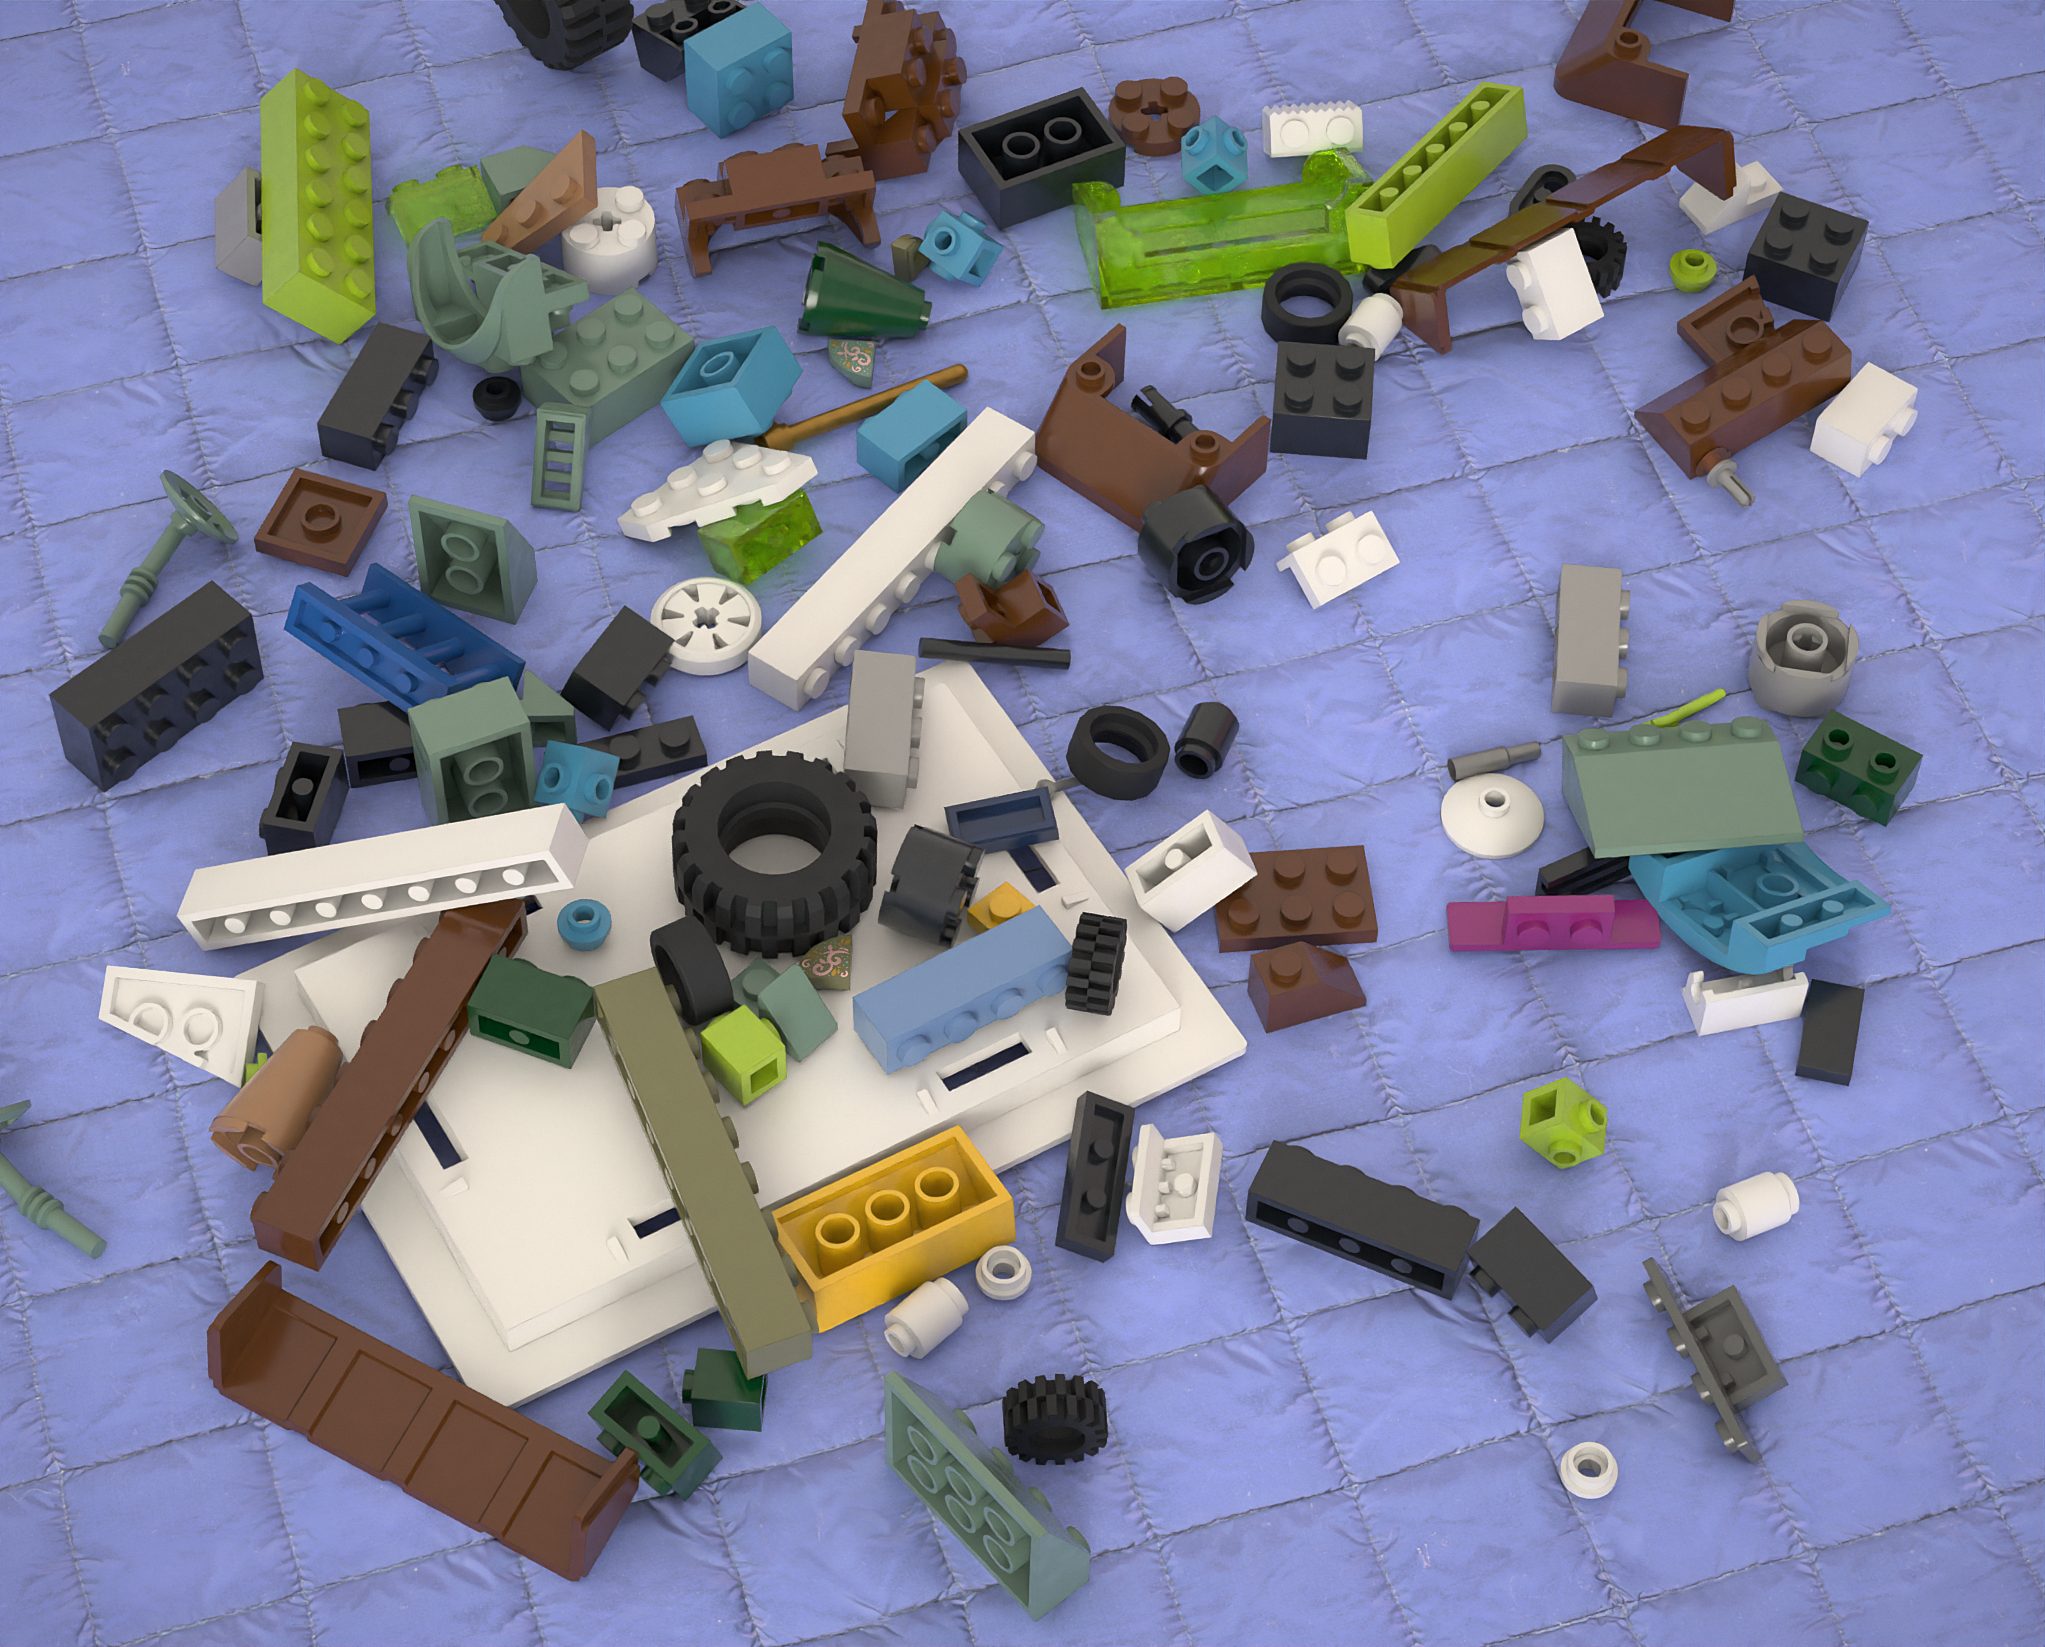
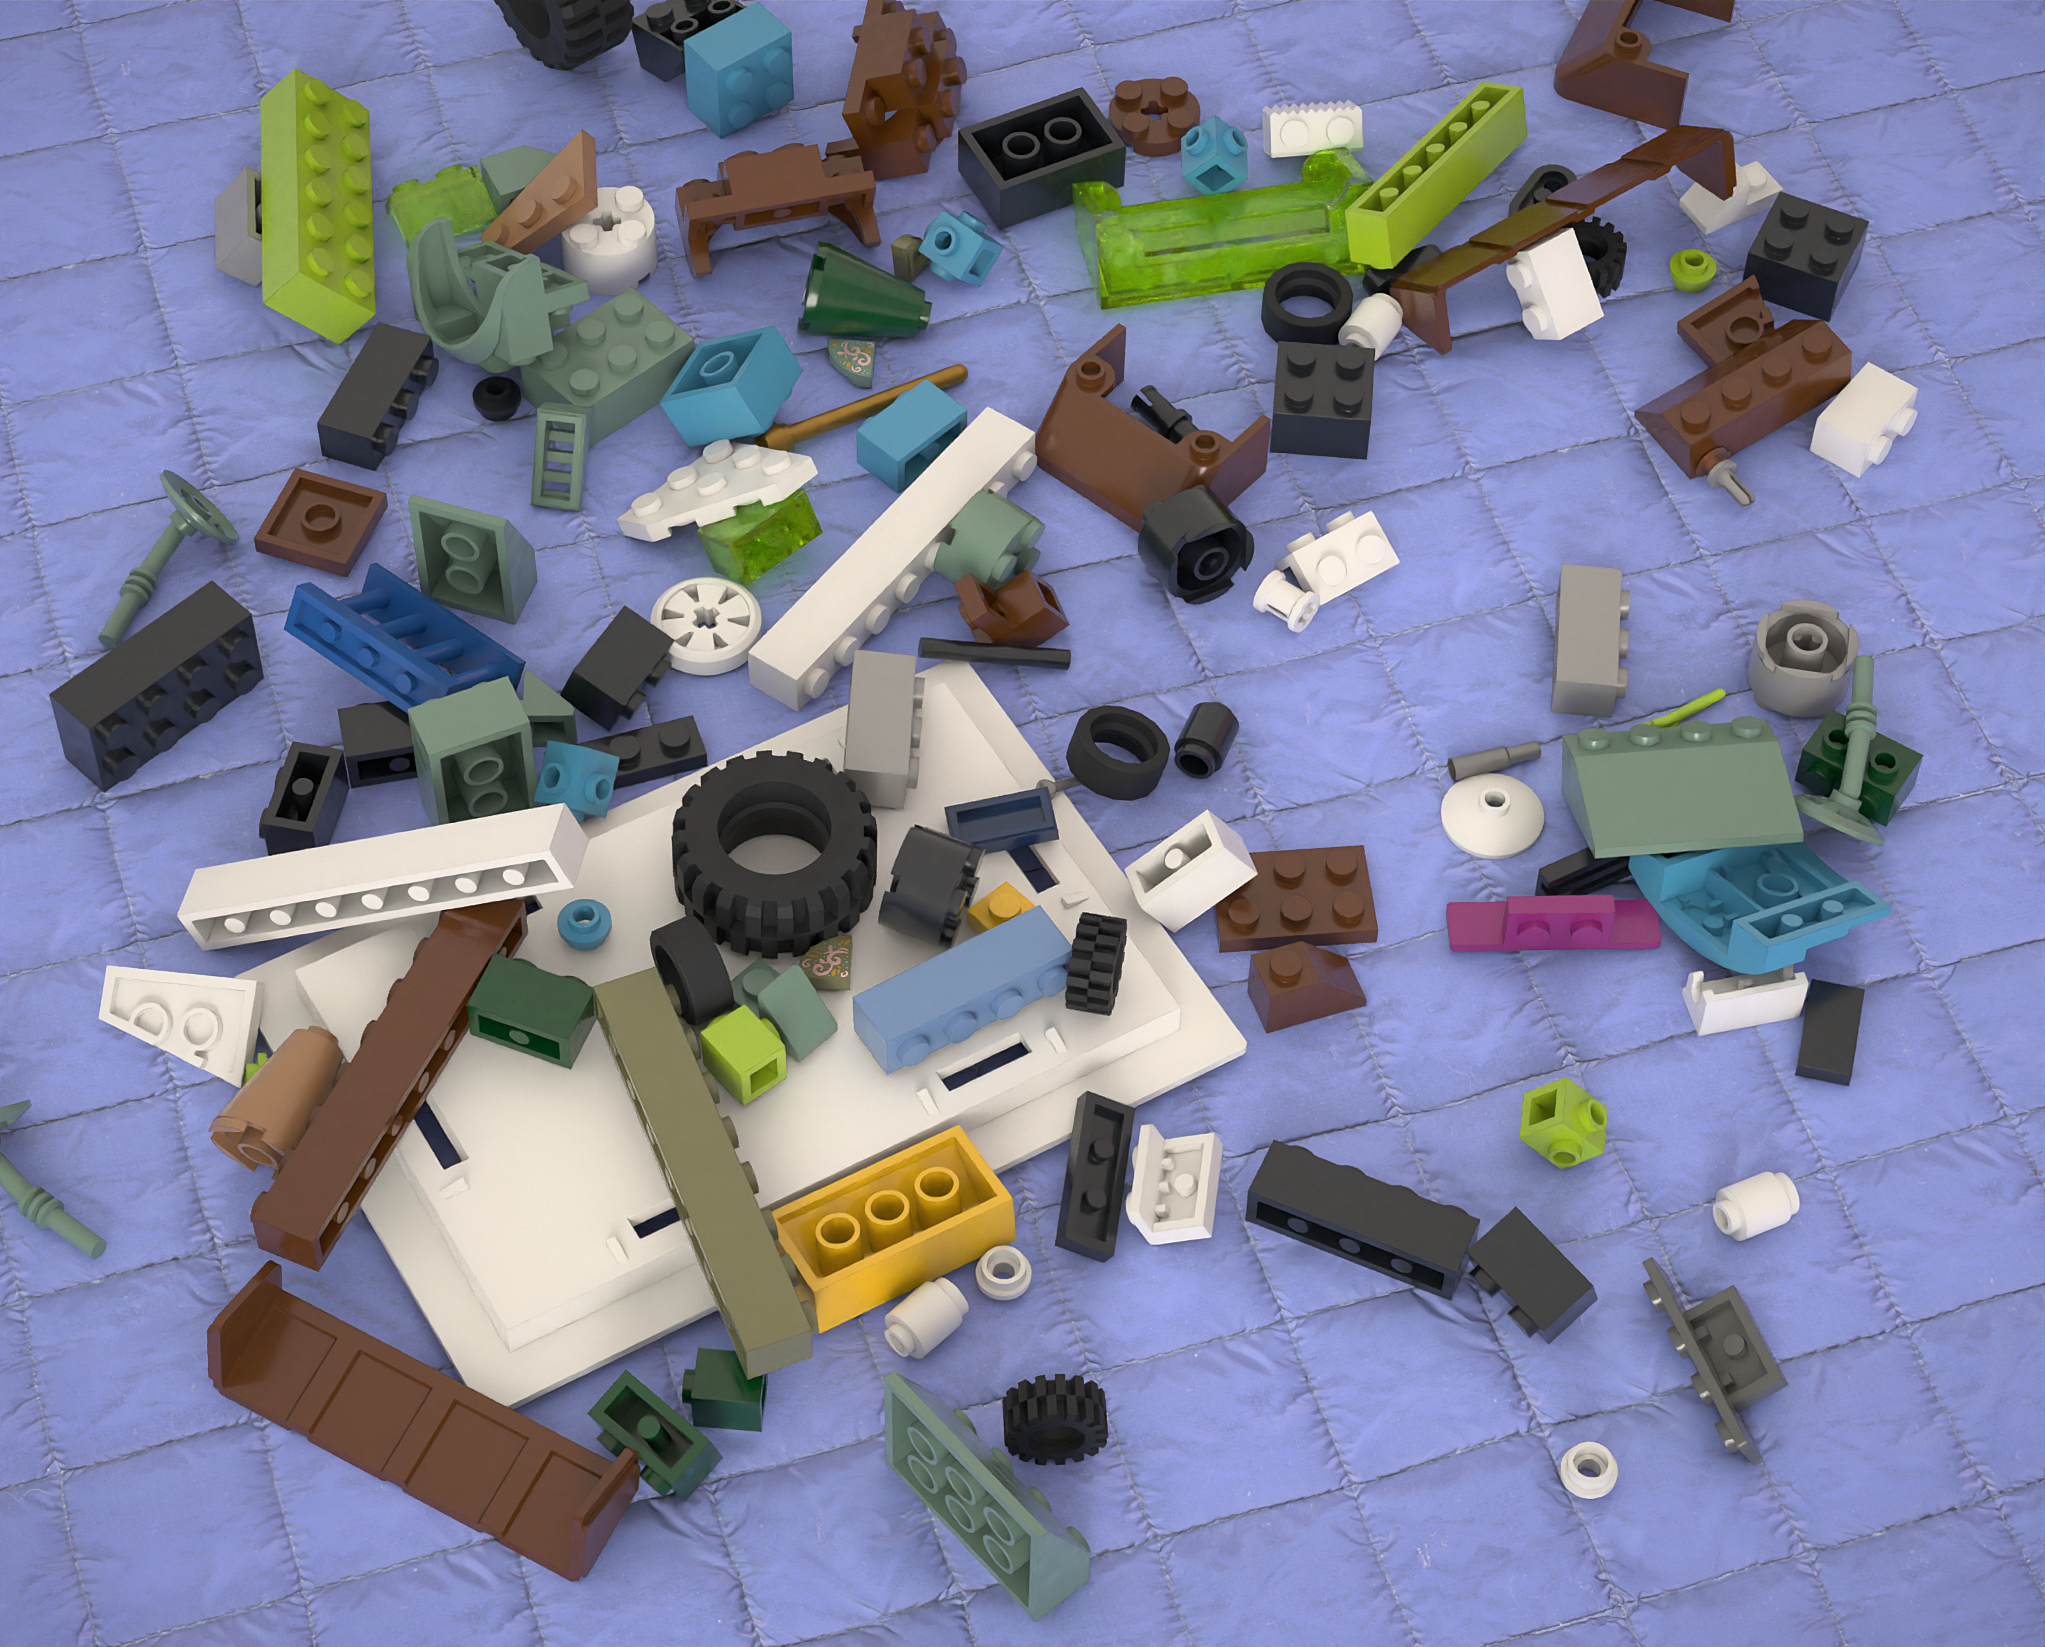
none -> white bush [1253,570,1320,633]
none -> sand green dish [1794,655,1885,846]

